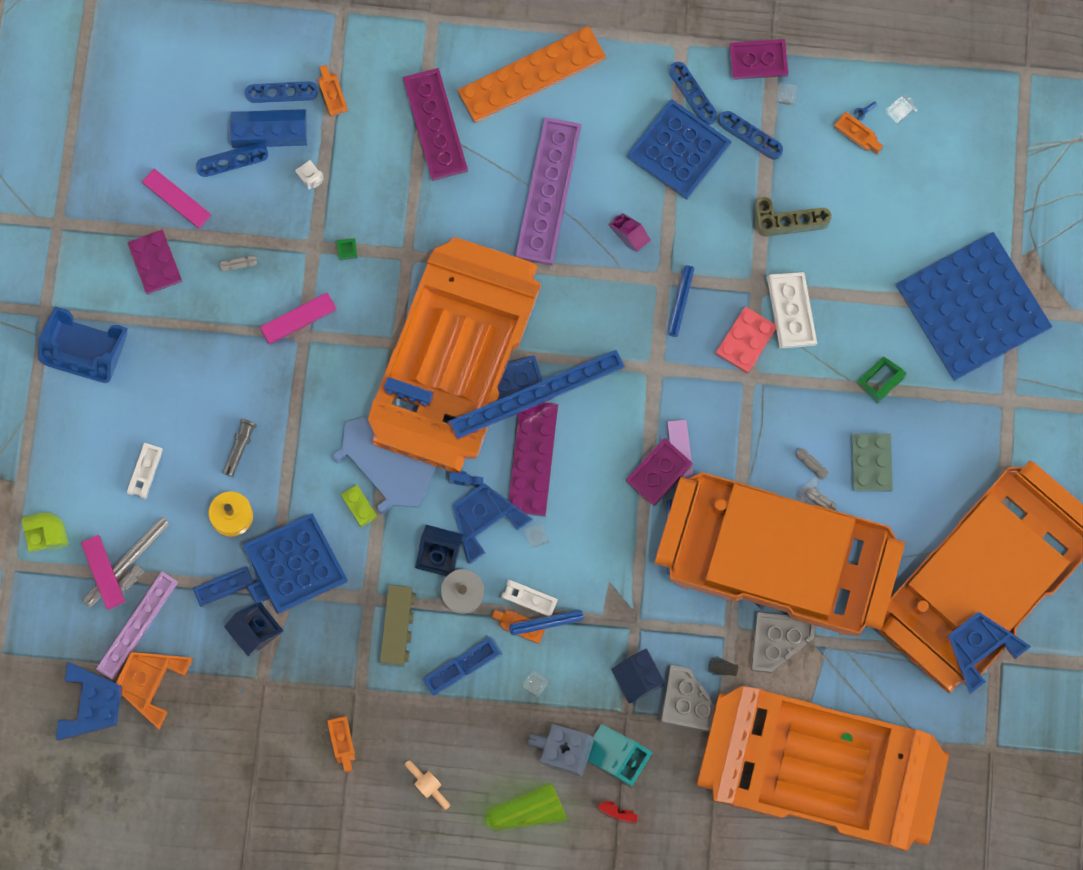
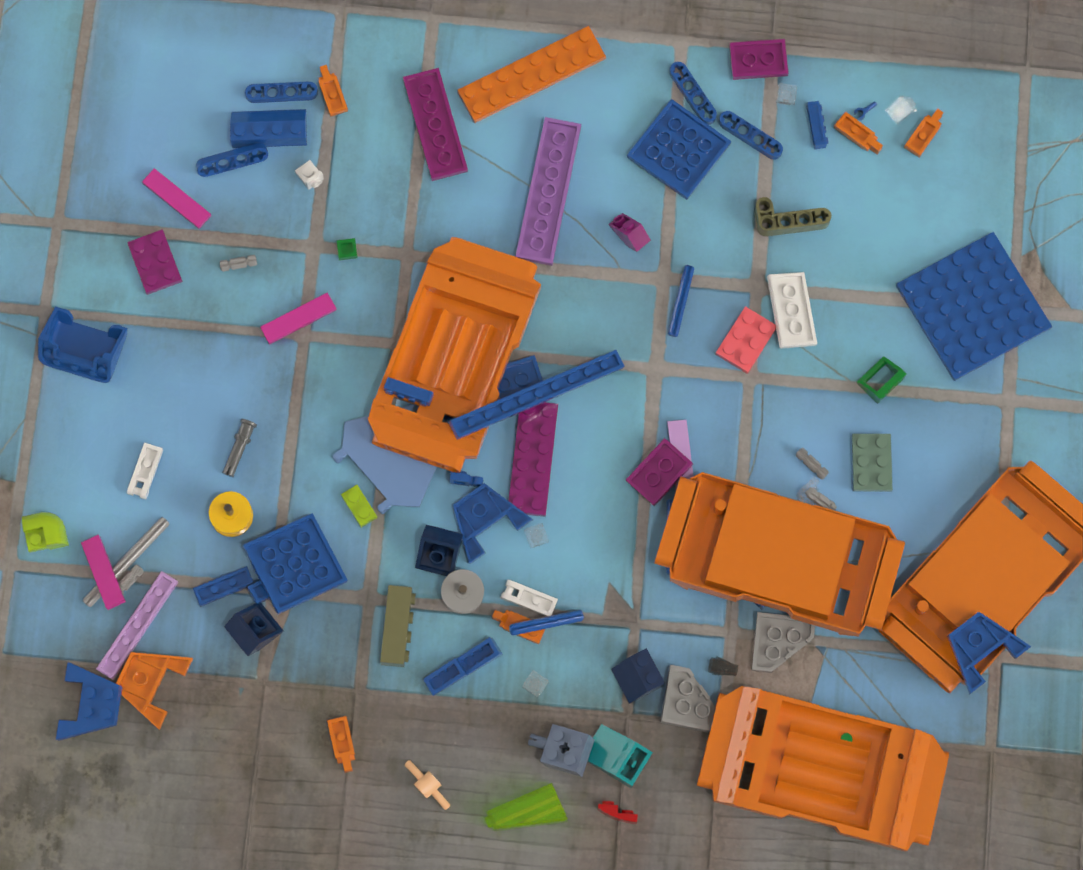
none -> blue piece [806,101,828,150]
none -> orange hinge [904,108,944,158]

